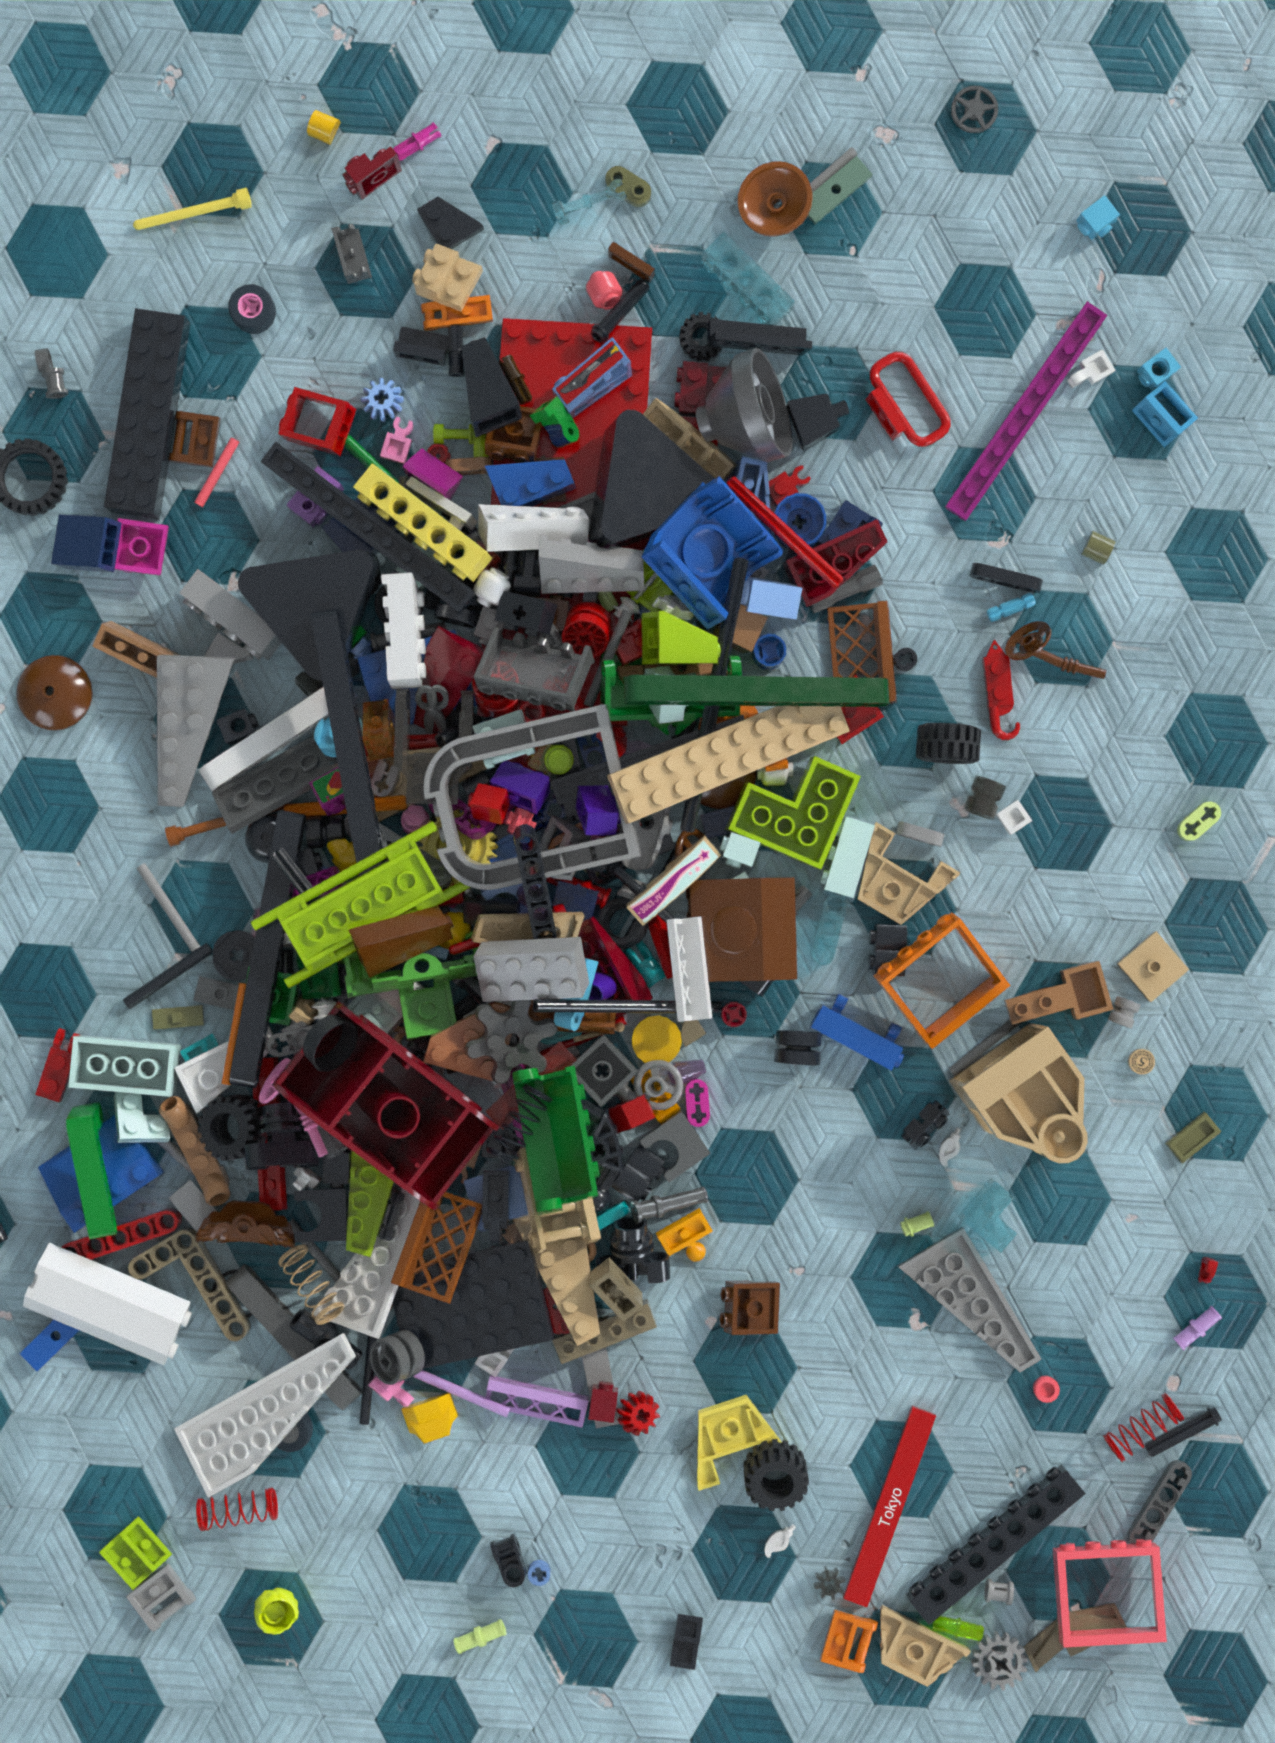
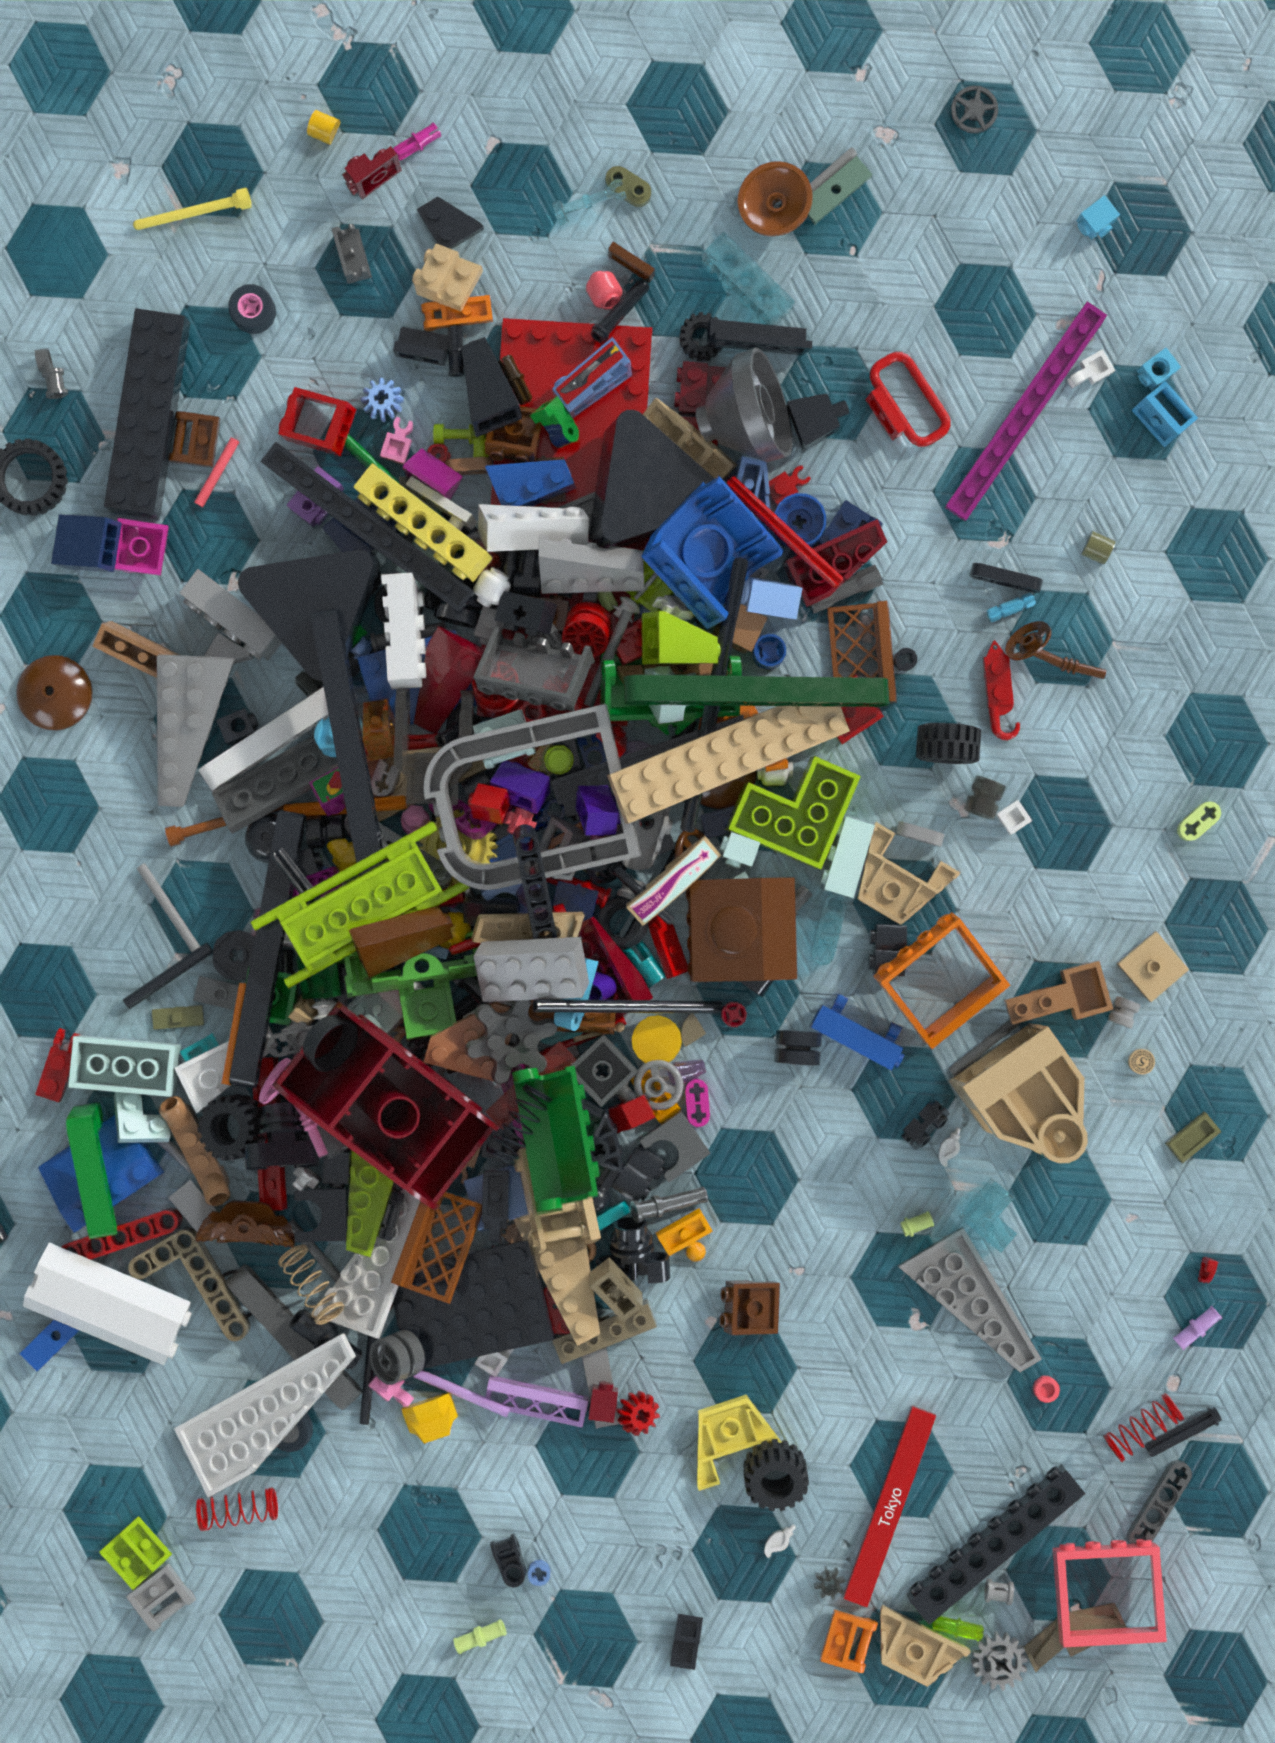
neon yellow hair [254,1587,299,1635] -> none
dark grey piece [415,685,449,734] -> none
white fence [667,917,712,1022] -> none

